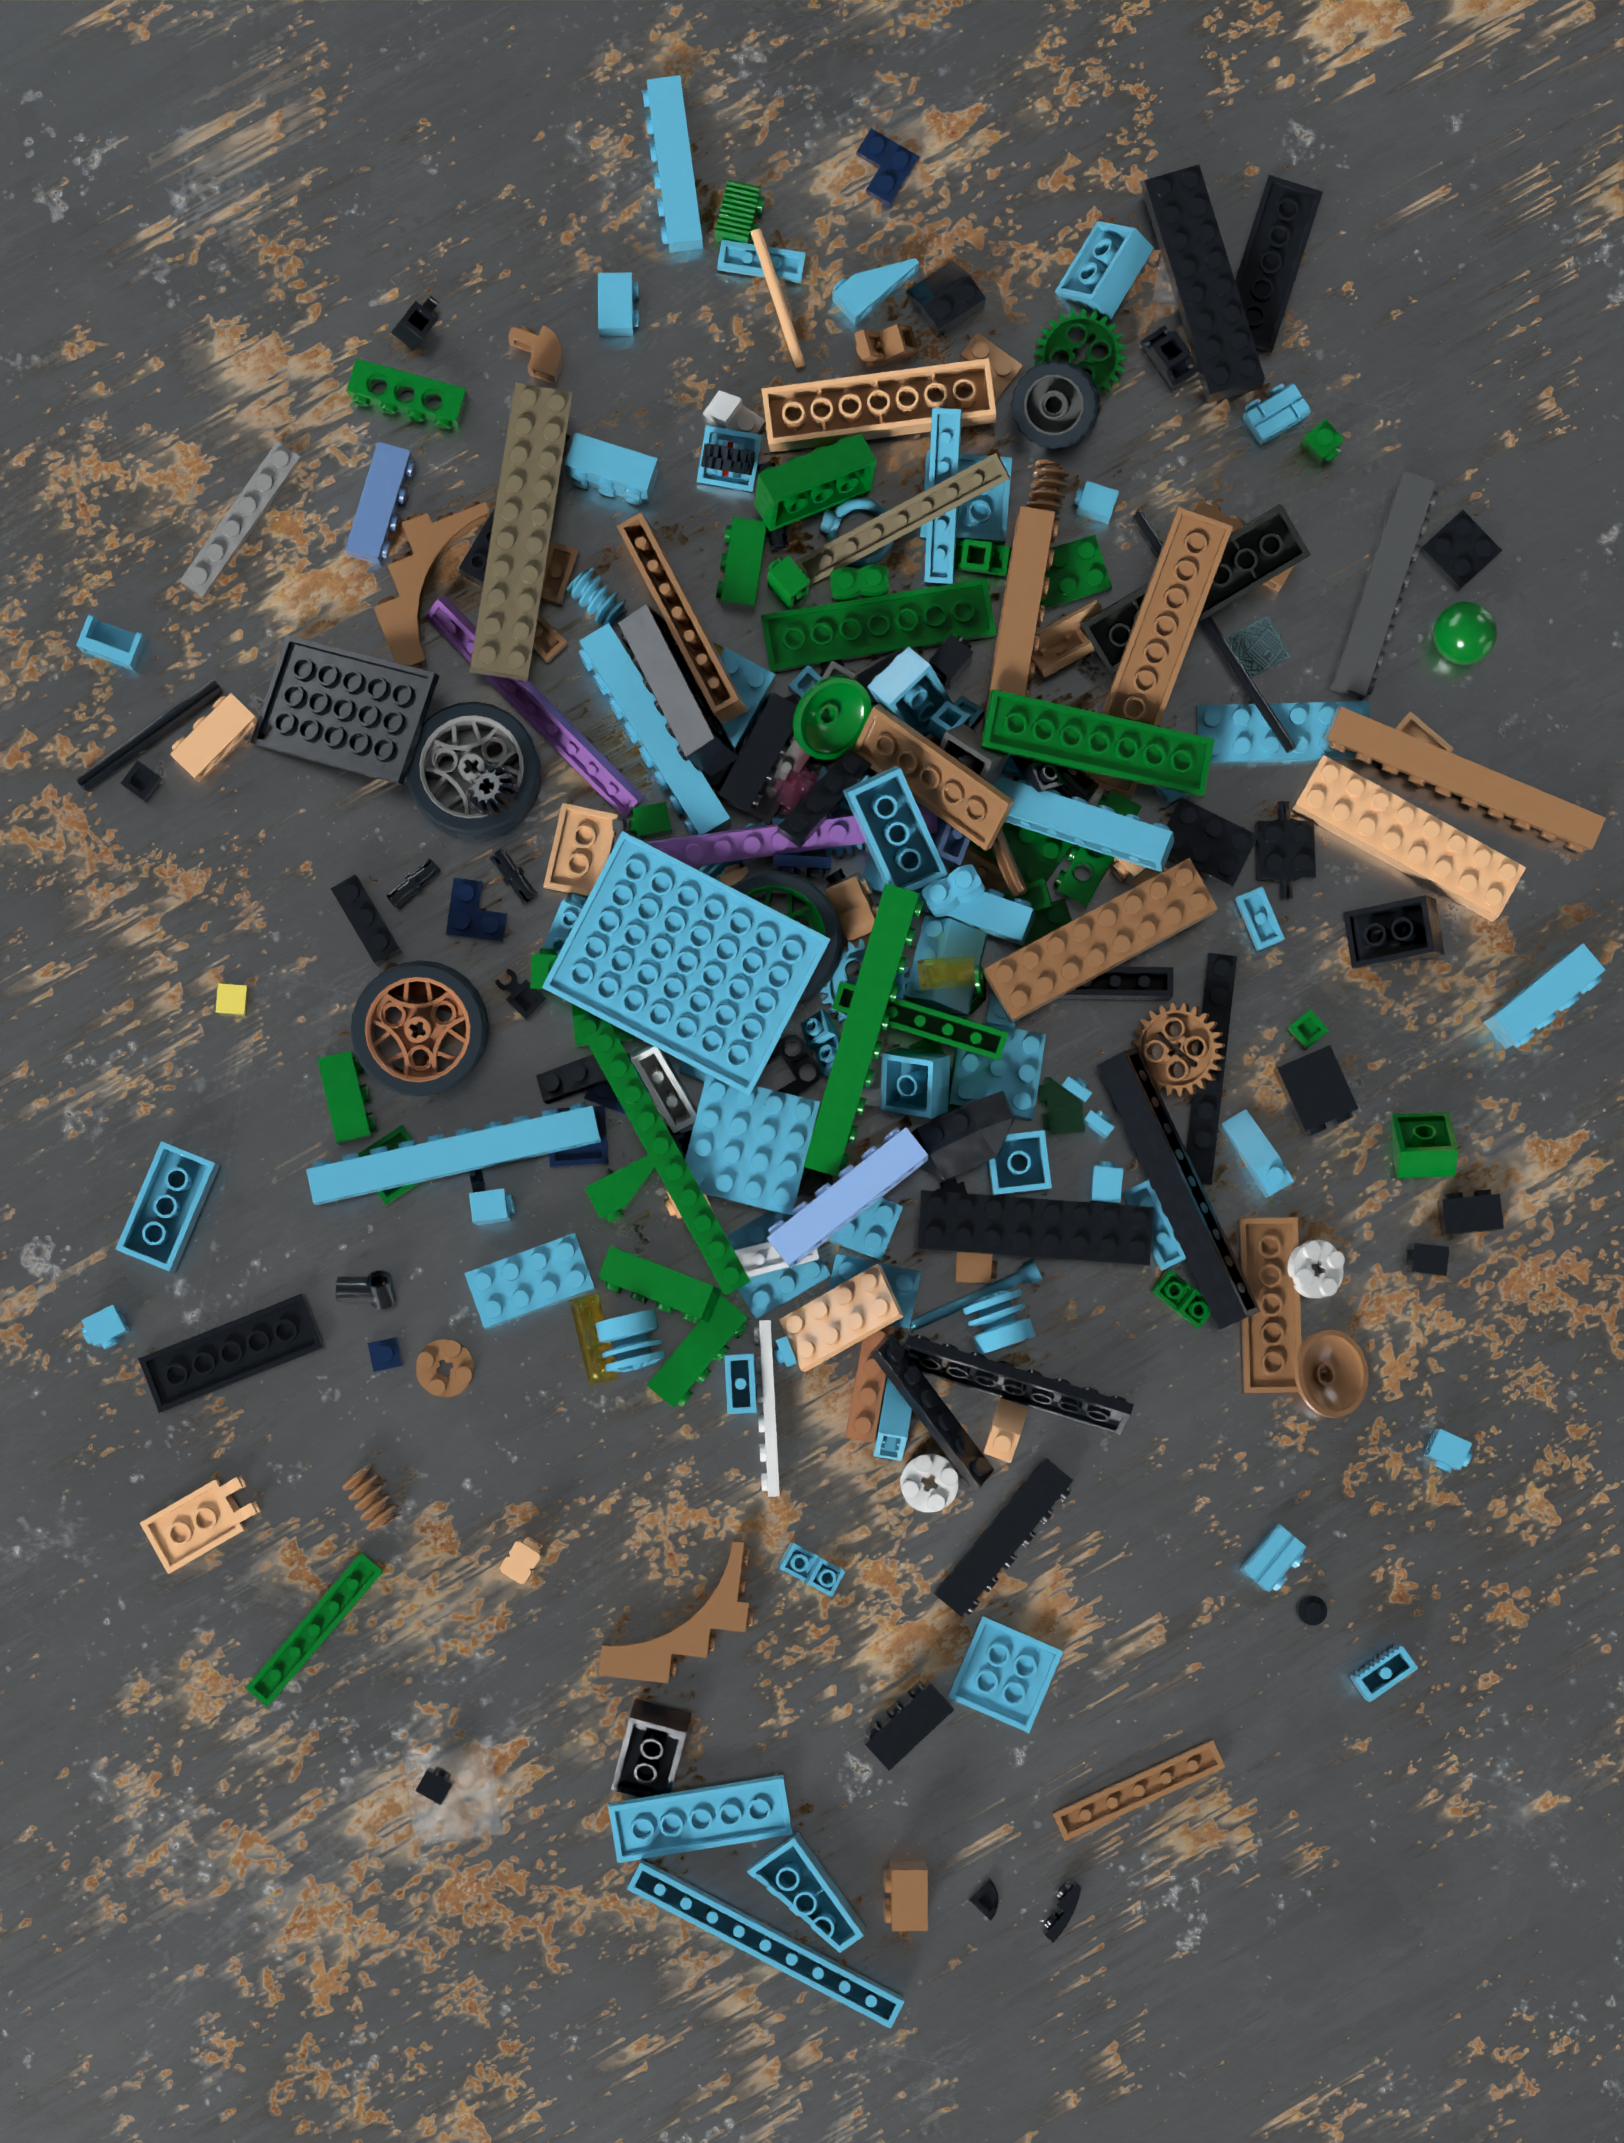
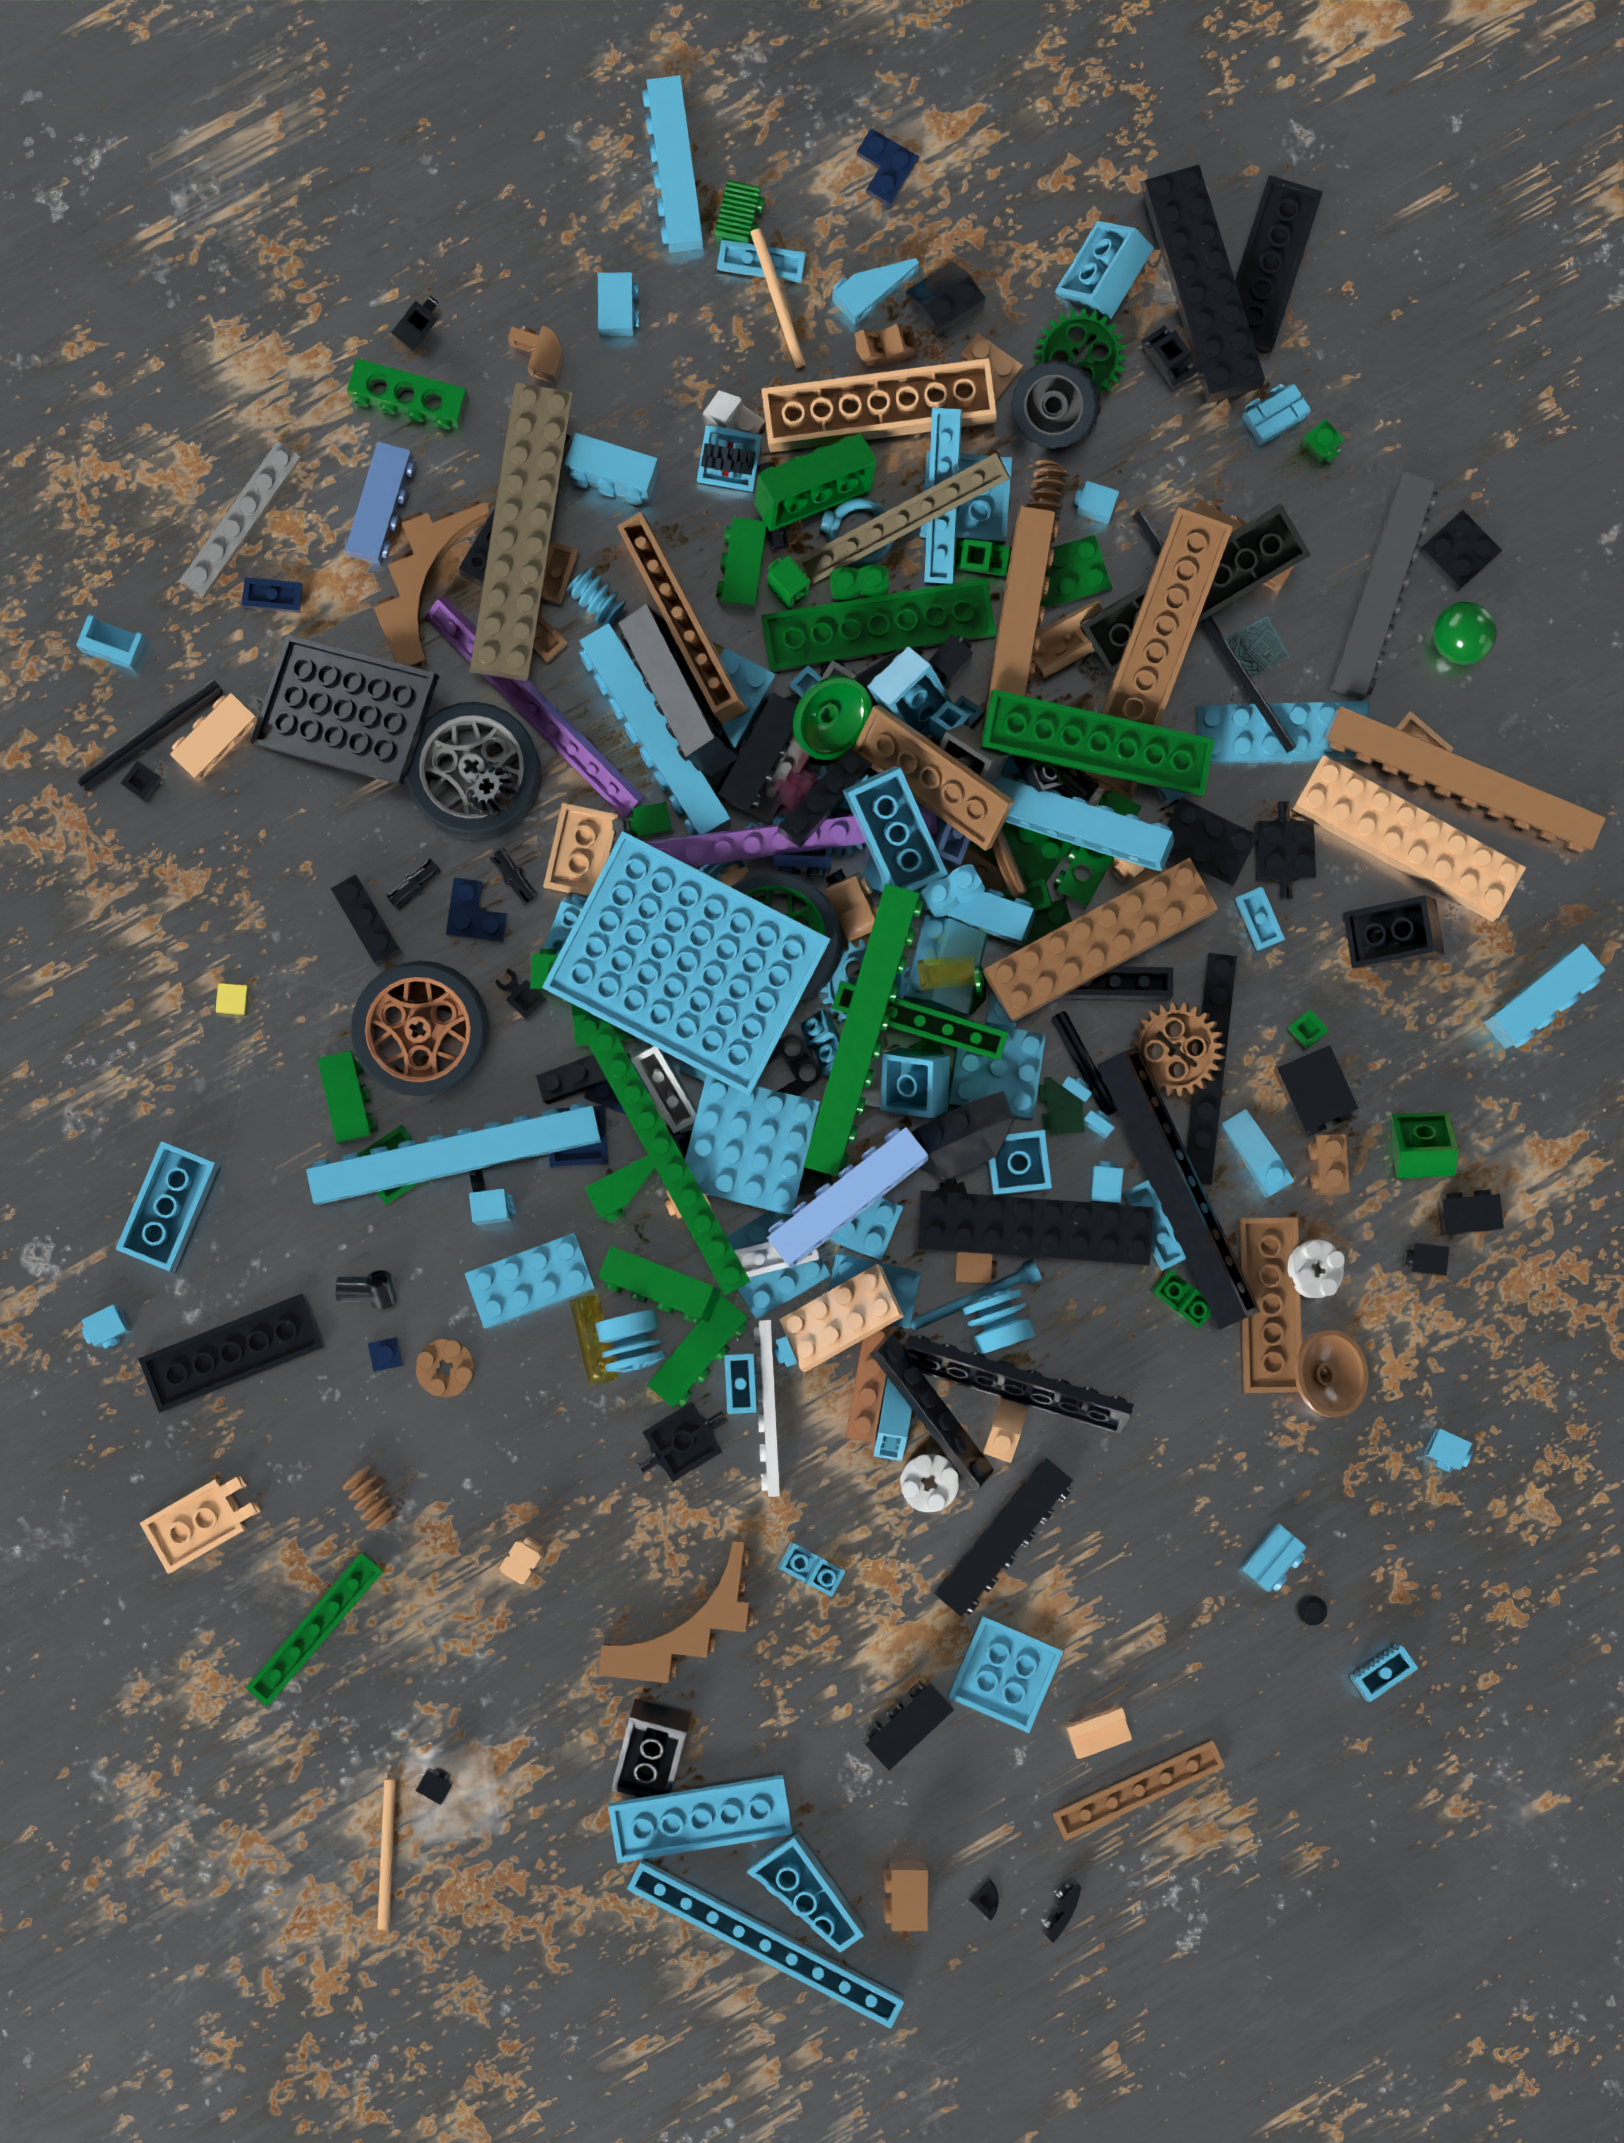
none -> dark blue plate [242,577,303,613]
none -> light nougat piece [377,1779,396,1930]
none -> black plate [637,1402,728,1482]
none -> black axle [1052,1011,1117,1116]
none -> light nougat panel [1065,1706,1132,1759]
none -> medium nougat brick [1309,1134,1350,1196]

